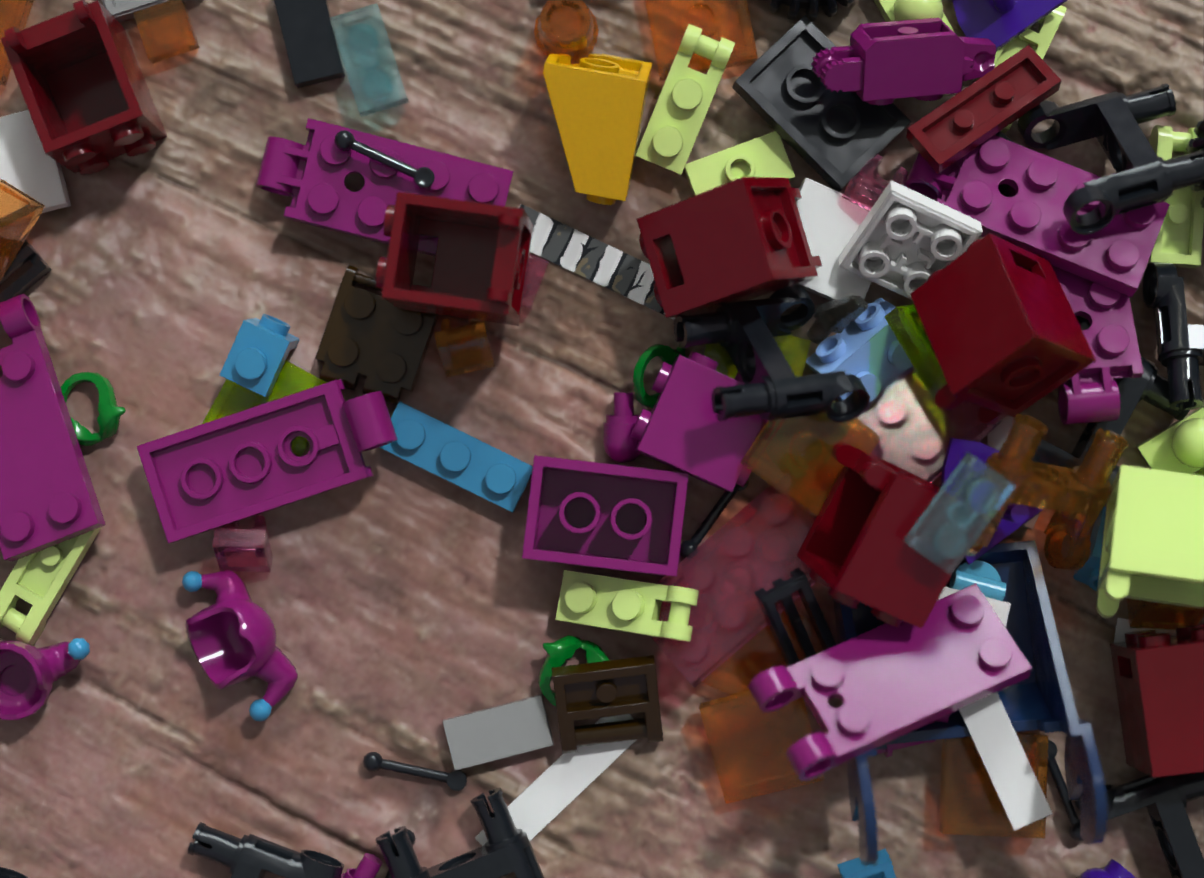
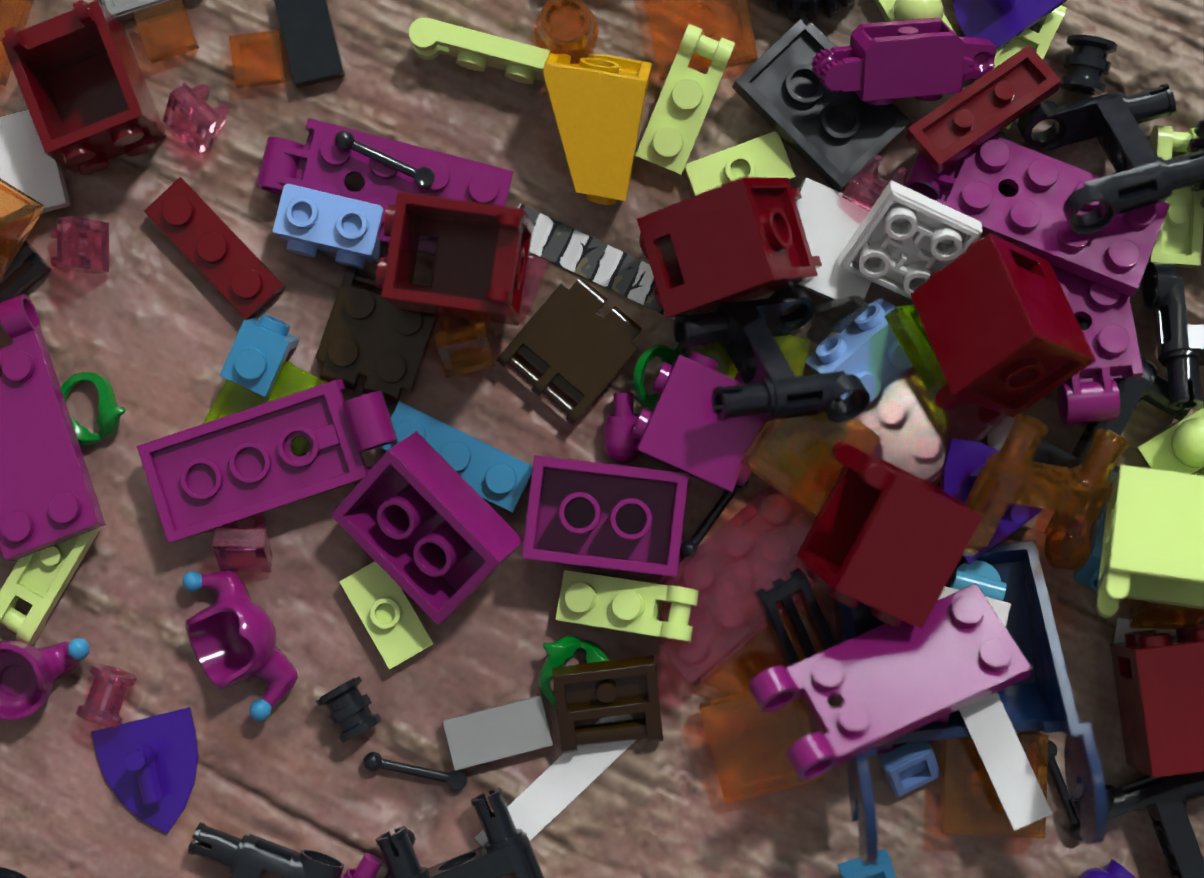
clear light blue plate [330,3,409,117] -> none
clear light blue plate [903,453,1016,574] -> none
none -> clear pink tile [51,216,110,274]
none -> clear pink bush [76,664,137,727]
none -> dark purple shield [91,707,199,834]
none -> dark red plate [144,177,286,320]
none -> clear pink tile [163,83,230,155]
none -> clear orange tile [229,30,287,89]
none -> light blue bracket [272,184,384,269]
none -> black bush [315,676,382,743]
none -> magenta brick [331,431,524,625]
none -> yellowish green plate [339,561,435,670]
none -> yellowish green plate [409,18,550,84]
none -> dark brown plate [496,277,642,425]
none -> medium blue tile [878,741,941,797]
none -> black bush [1060,34,1118,95]

